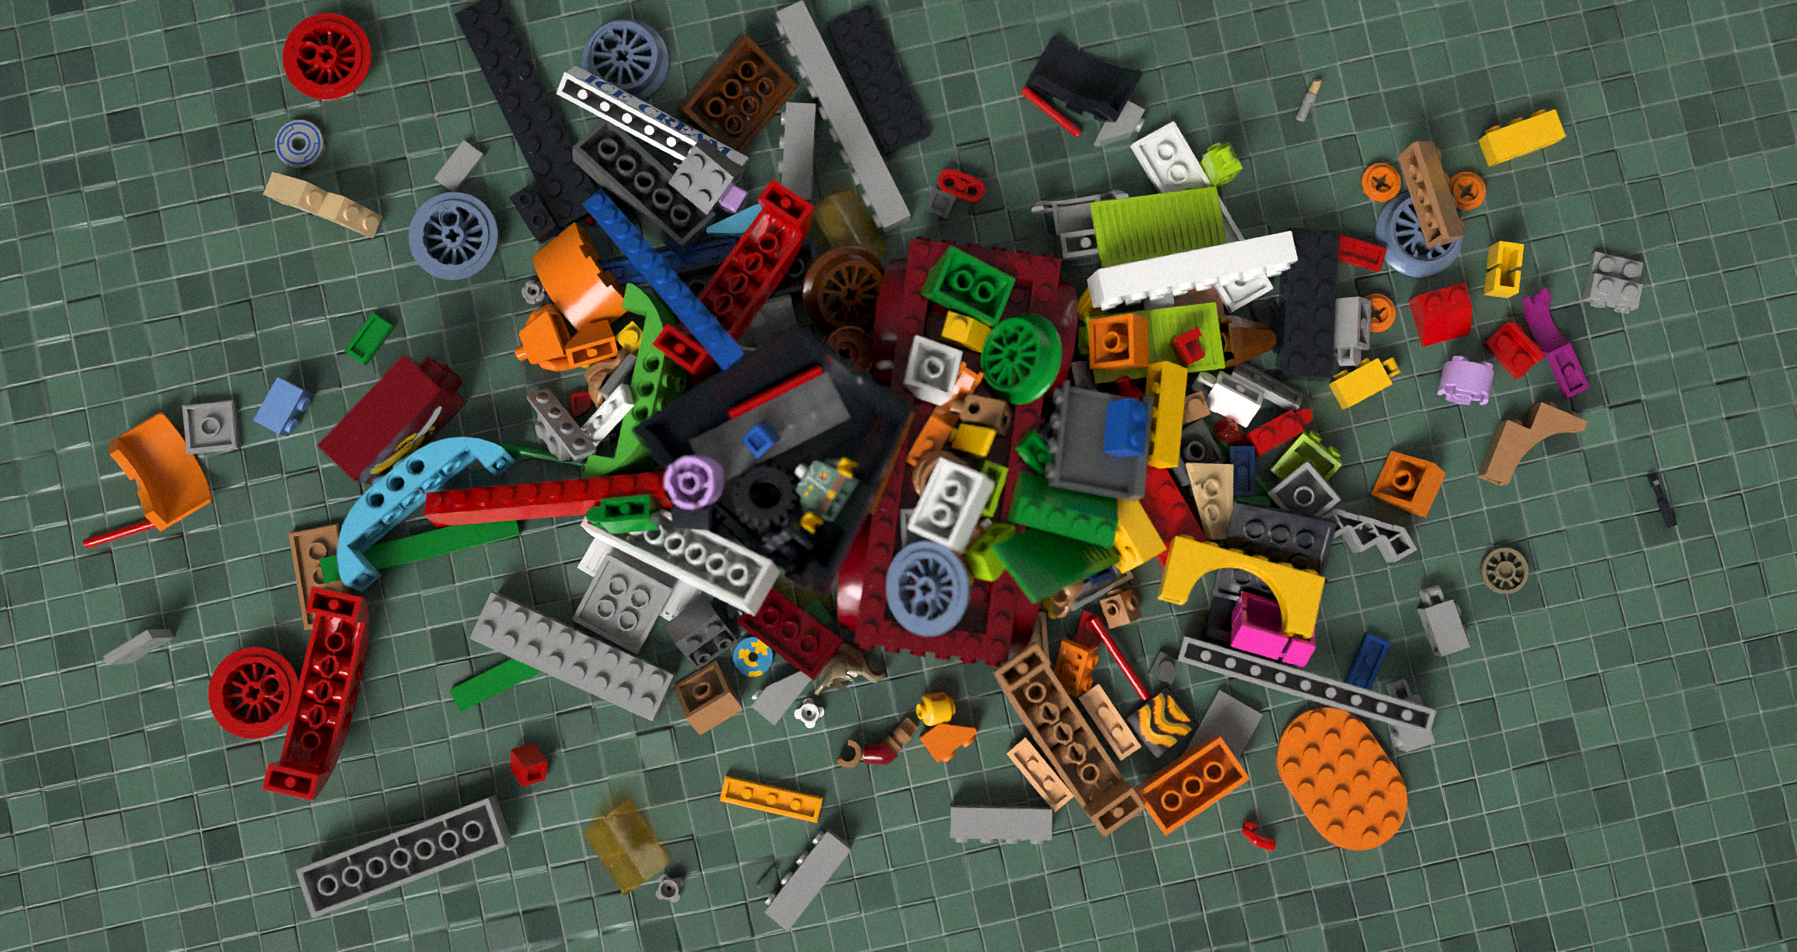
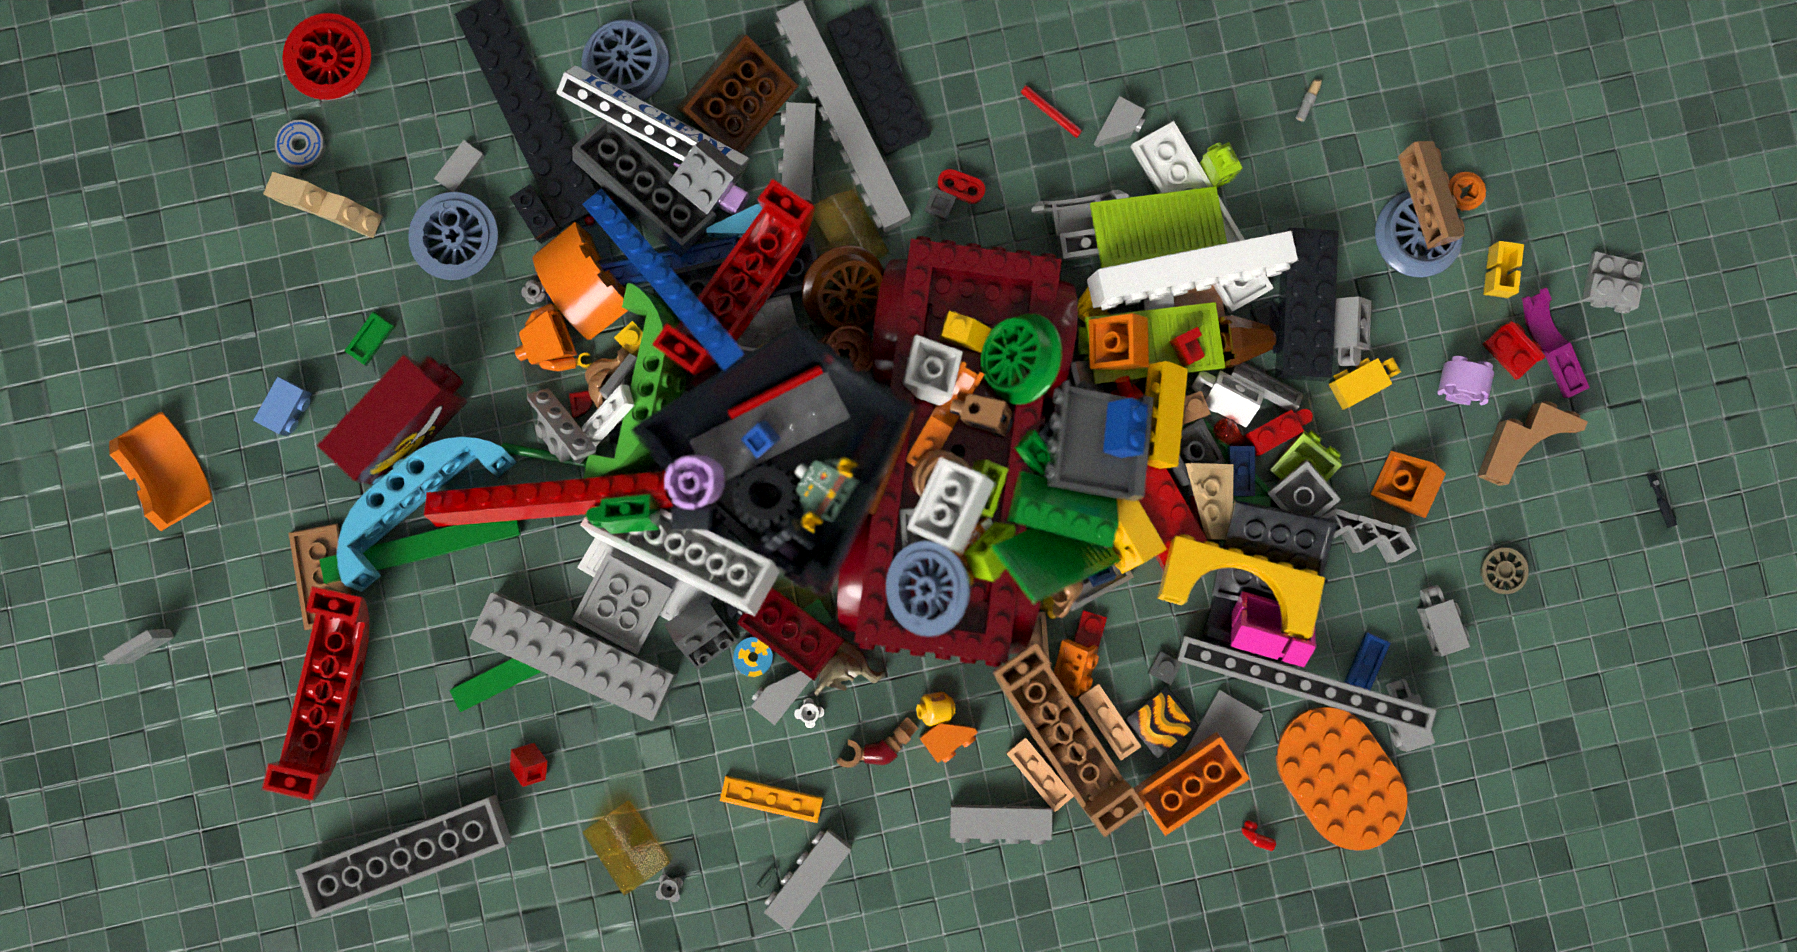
red bar [83,518,184,549] -> none
light grey tile [182,400,240,455] -> none
red piece [208,647,299,739] -> none
orange slope [565,319,618,369] -> none
medium nougat slope [673,660,743,735] -> none
green slope [921,246,1016,326] -> none
yellow slope [948,424,996,460] -> none
black panel [1025,36,1143,122] -> none
red bar [1089,615,1151,702] -> none
medium nougat brick [1099,587,1142,629] -> none
red plate [1337,234,1387,273] -> none
orange gear [1360,163,1401,203] -> none
orange gear [1364,294,1396,333] -> none
red slope [1408,283,1472,347] -> none
yellow brick [1478,109,1566,167] -> none

